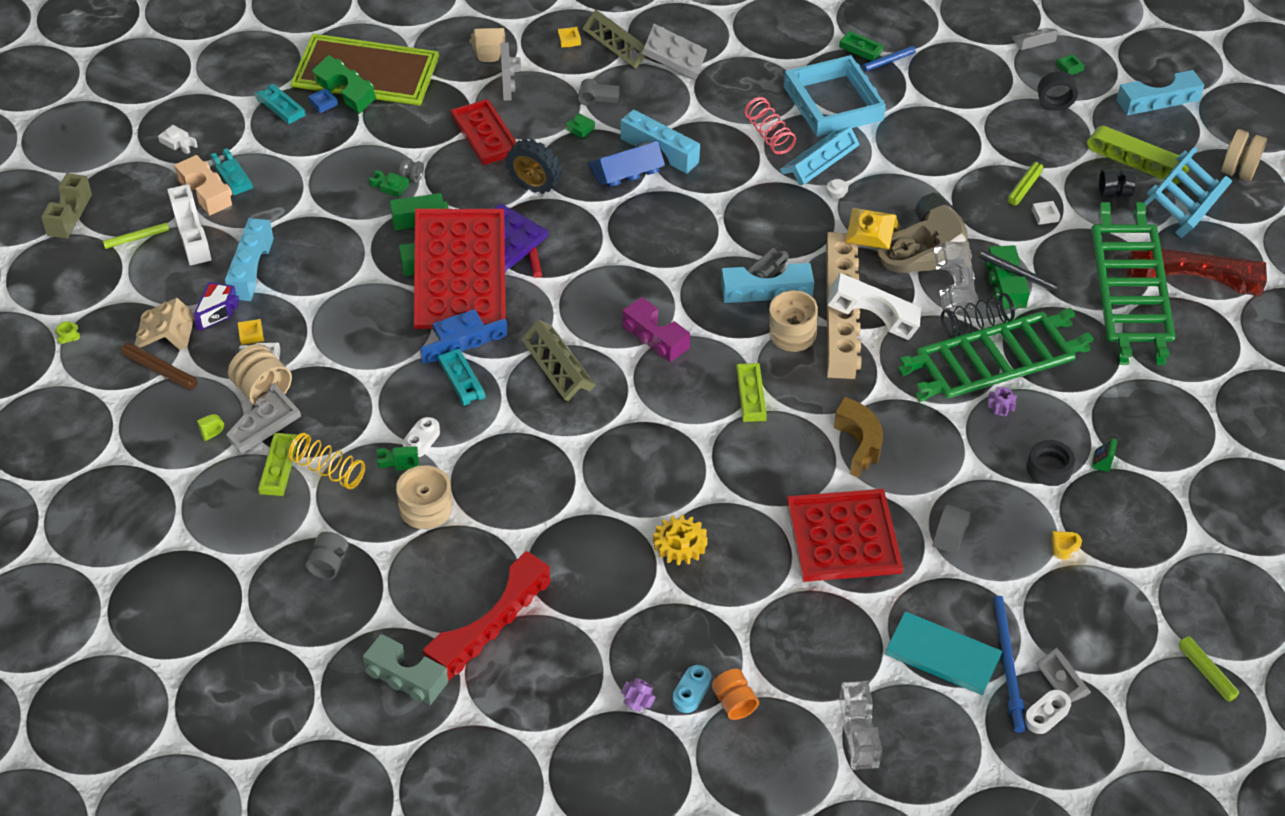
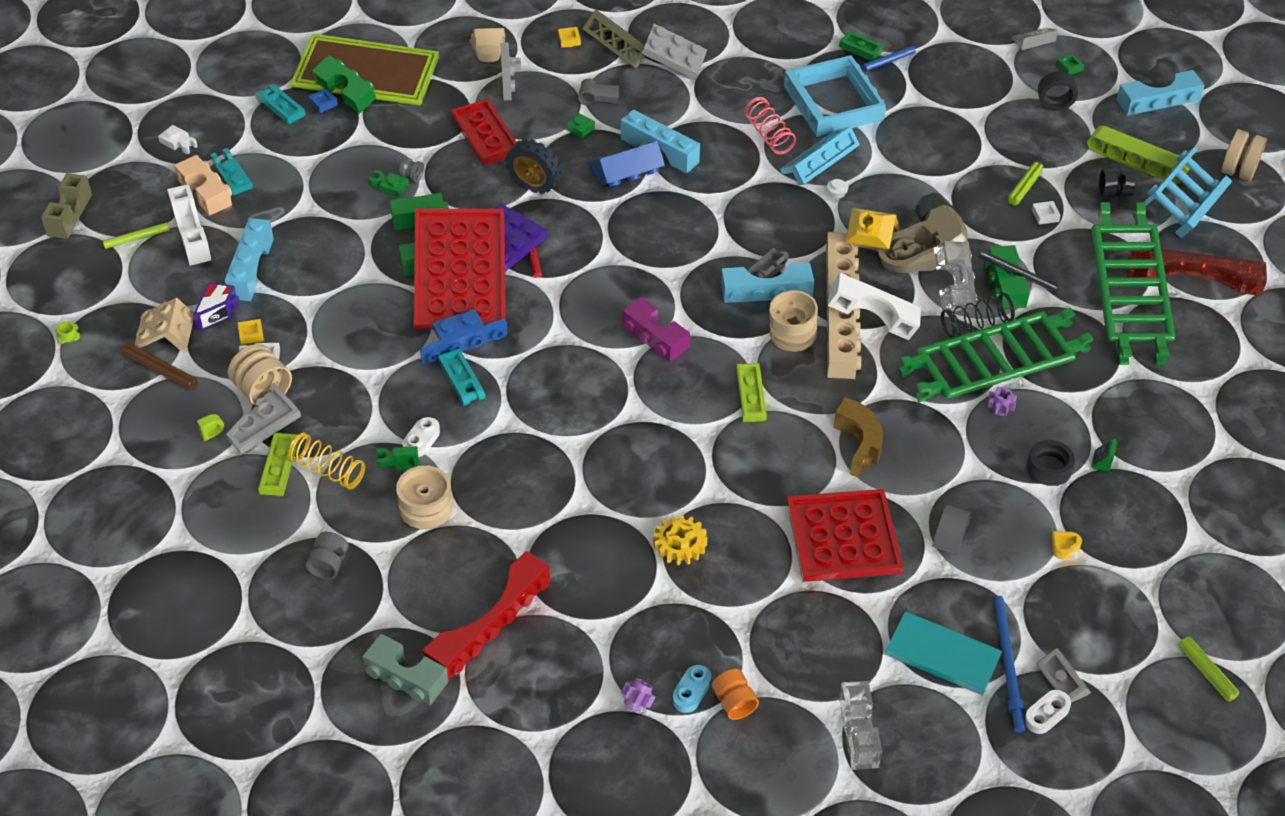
olive fence [521,319,596,401] -> none

